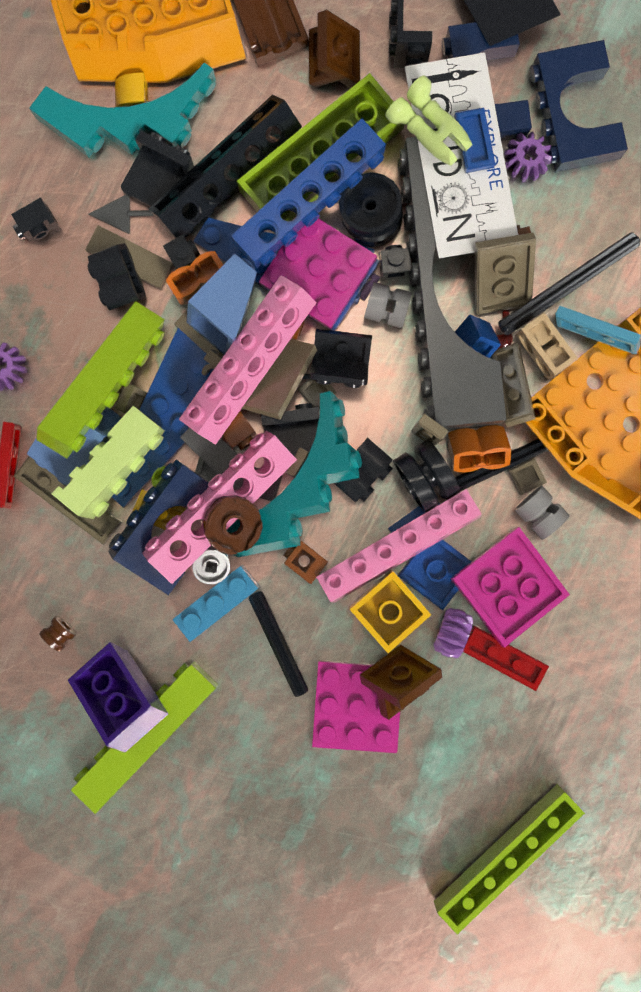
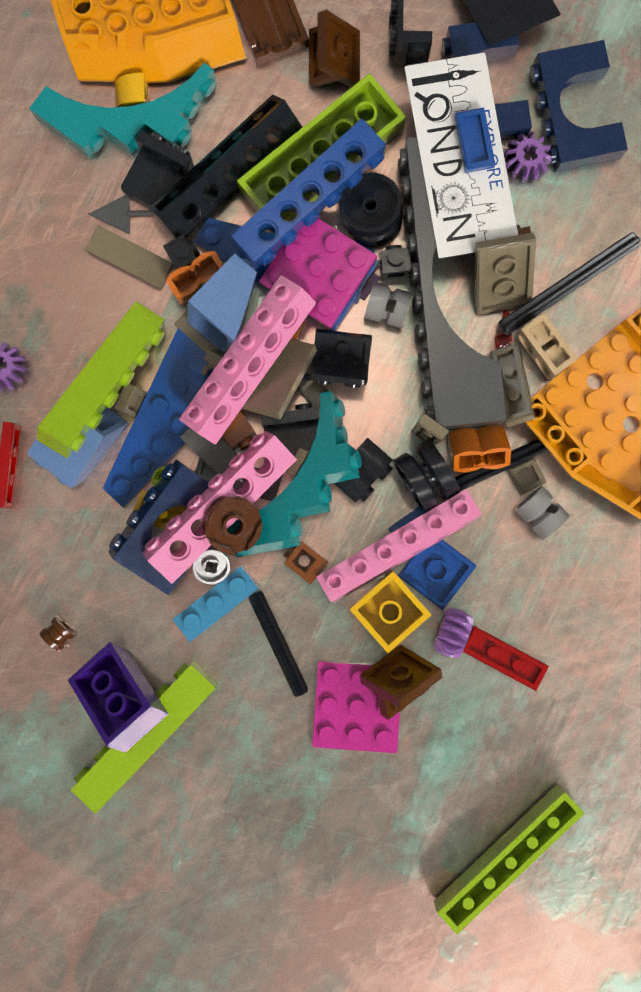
black brick [11,197,61,241] -> none
dark tan tile [14,456,122,545] -> none
yellowish green wedge [52,406,165,519] -> none
black brick [87,243,146,311] -> none
yellowish green piece [385,75,473,166] -> none
dark pink plate [450,527,570,647] -> none
blue panel [455,314,501,358] -> none
medium azure tile [555,305,641,354] -> none

